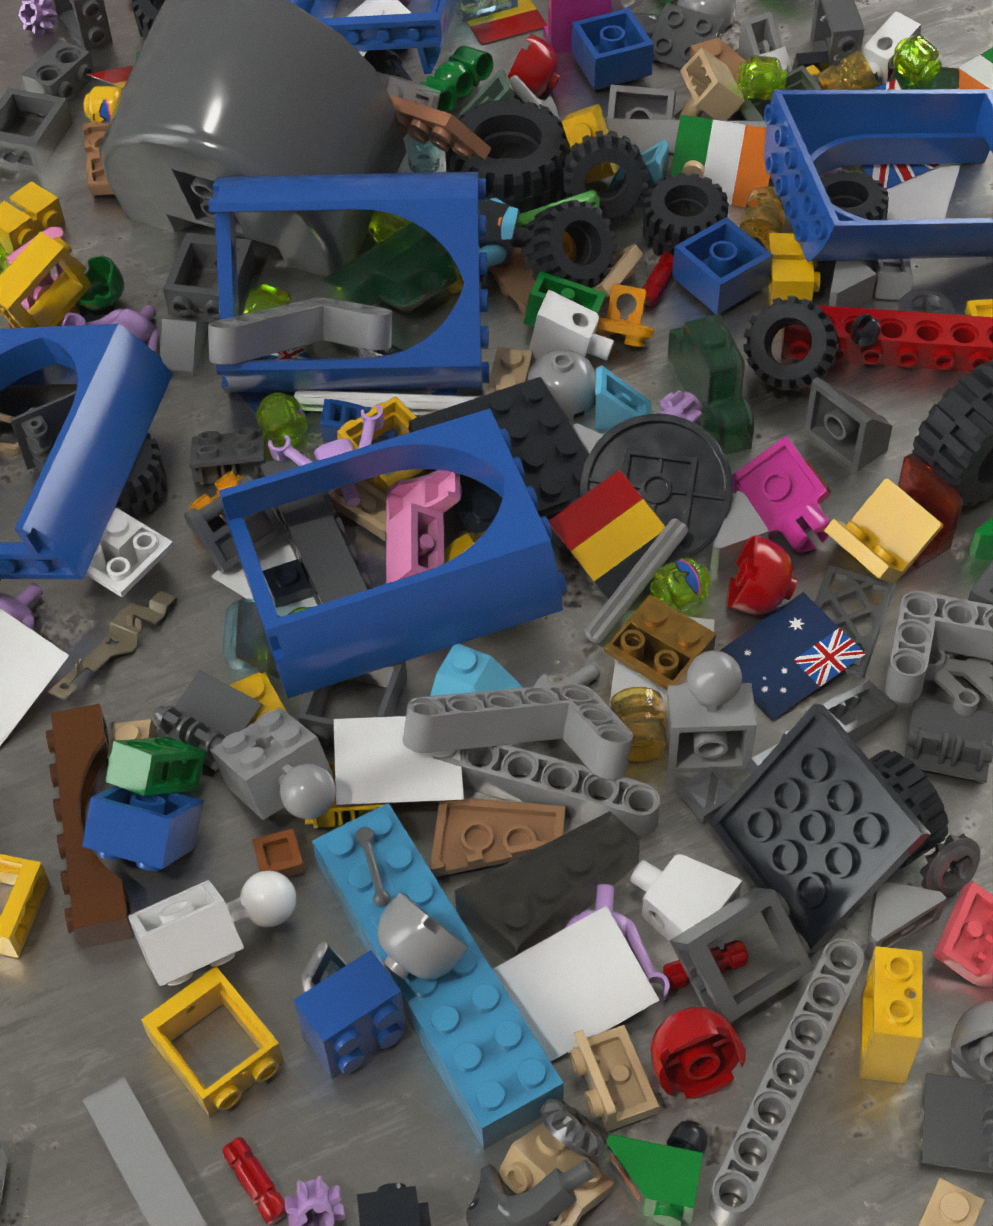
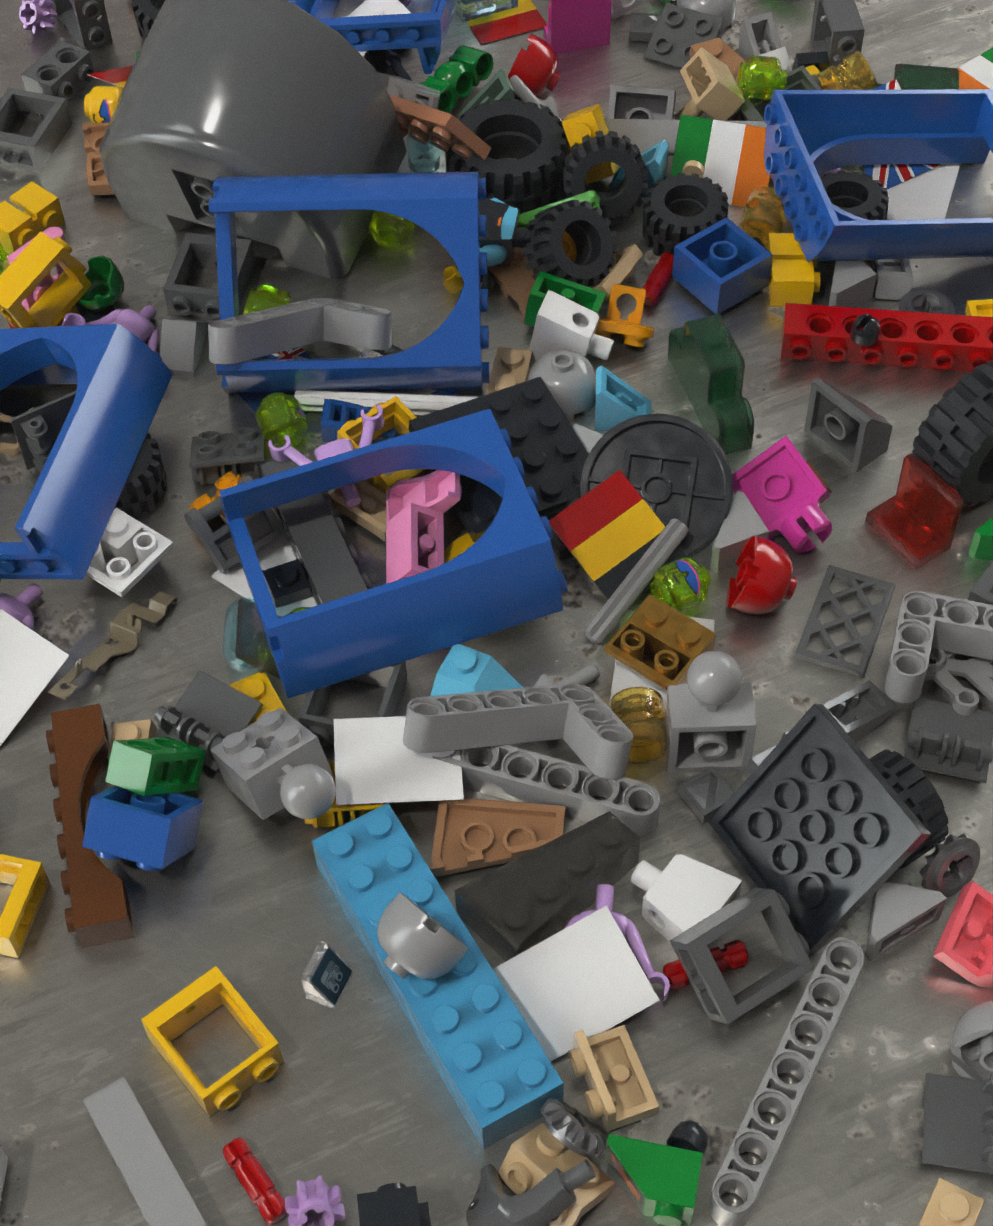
white brick [128,871,296,986] -> none
dark orange plate [252,828,305,877] -> none
blue brick [293,950,407,1079] -> none
clear green brick [323,222,458,312] -> none
dark grey hinge [356,827,391,907] -> none
blue brick [571,8,654,90] -> none
red cylinder [650,1007,746,1099] -> none
lavender gear [658,390,703,426] -> none
dark blue sticker [720,592,866,720] -> none
black tyre [743,296,839,392] -> none
yellow bracket [824,479,943,584] -> none
white torso [855,11,921,89] -> none
yellow window [859,946,922,1083] -> none
clear neon green head [893,35,942,84] -> none

